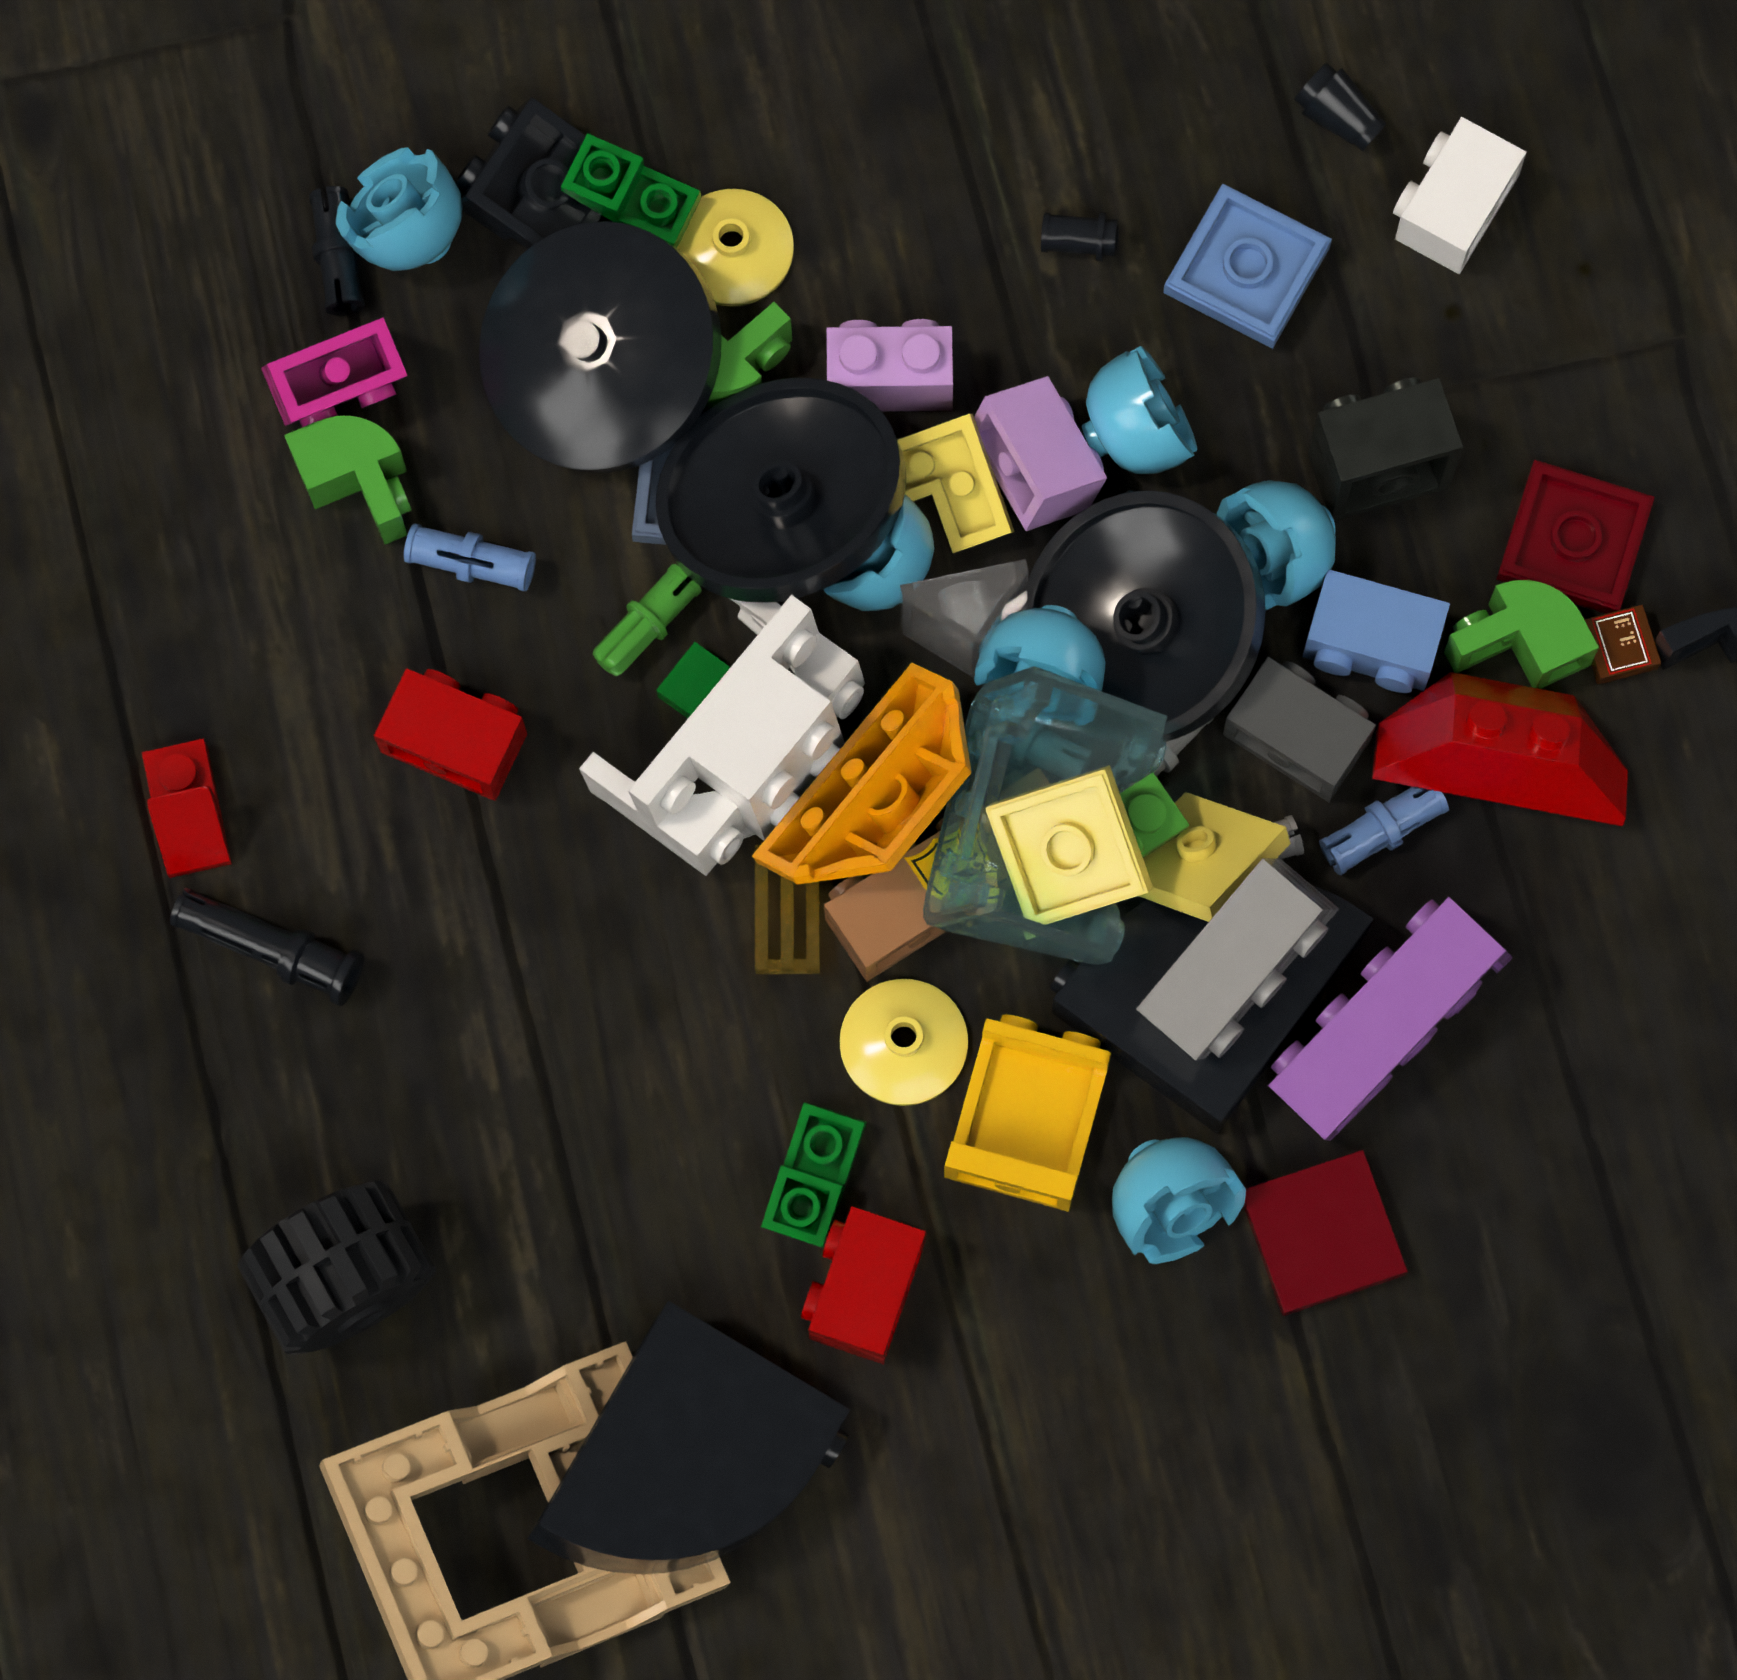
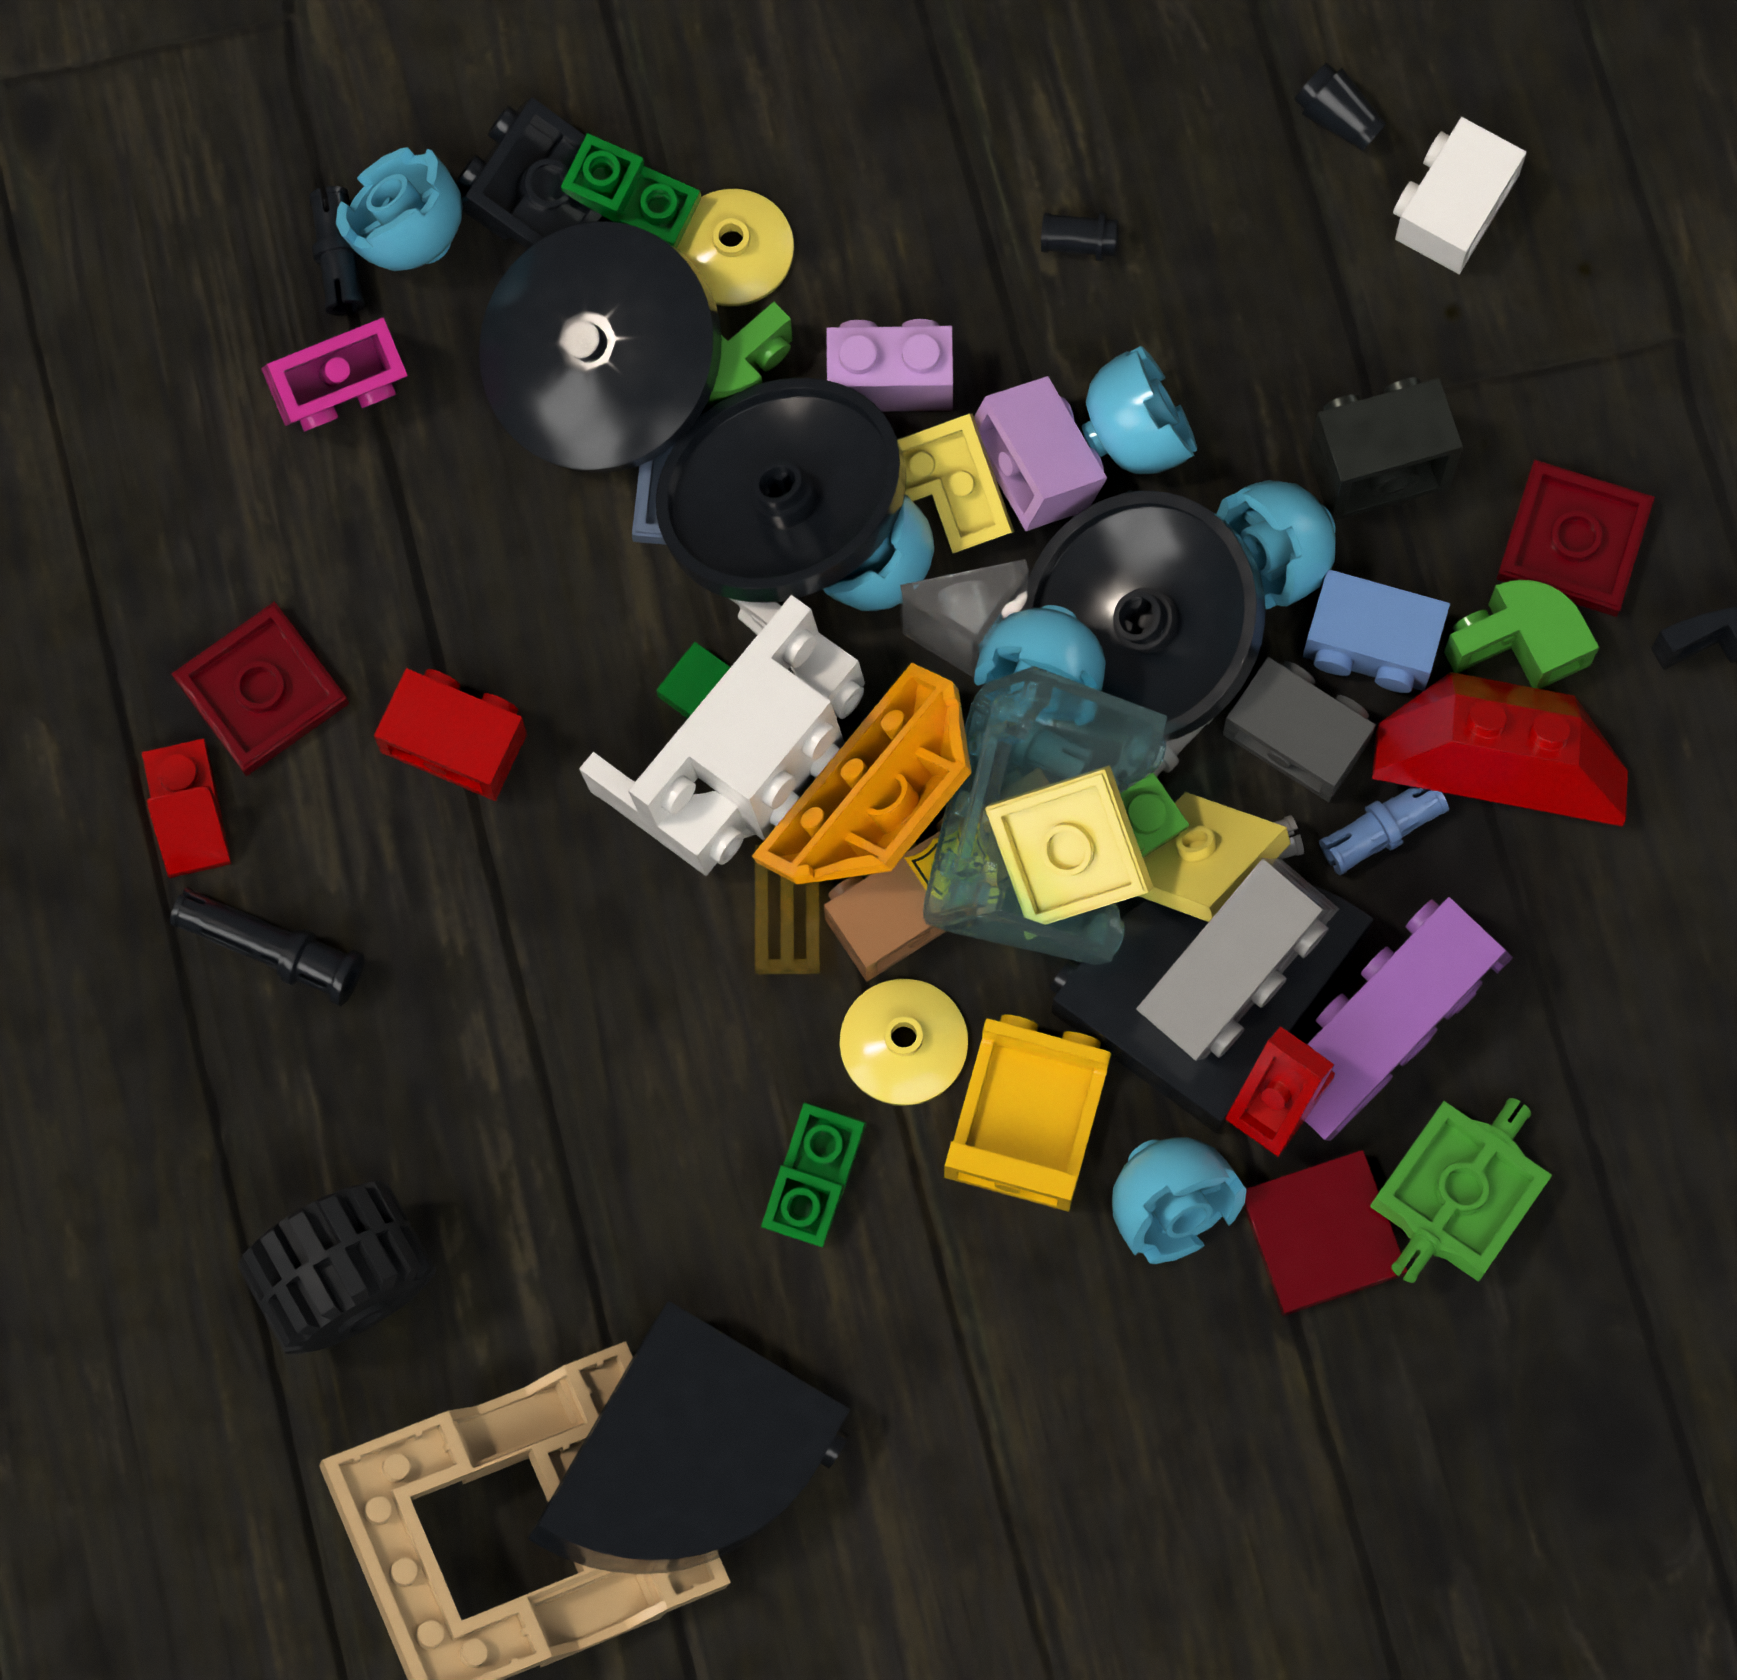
bright green brick [284,416,412,544] -> none
medium blue pin [404,523,536,592] -> none
bright green axle [593,564,702,677] -> none
red brick [801,1206,926,1365] -> none
medium blue plate [1163,183,1332,349] -> none
reddish brown tile [1584,604,1661,685] -> none
none -> dark red tile [171,601,349,777]
none -> red slope [1225,1026,1335,1156]
none -> bright green plate [1370,1098,1552,1283]

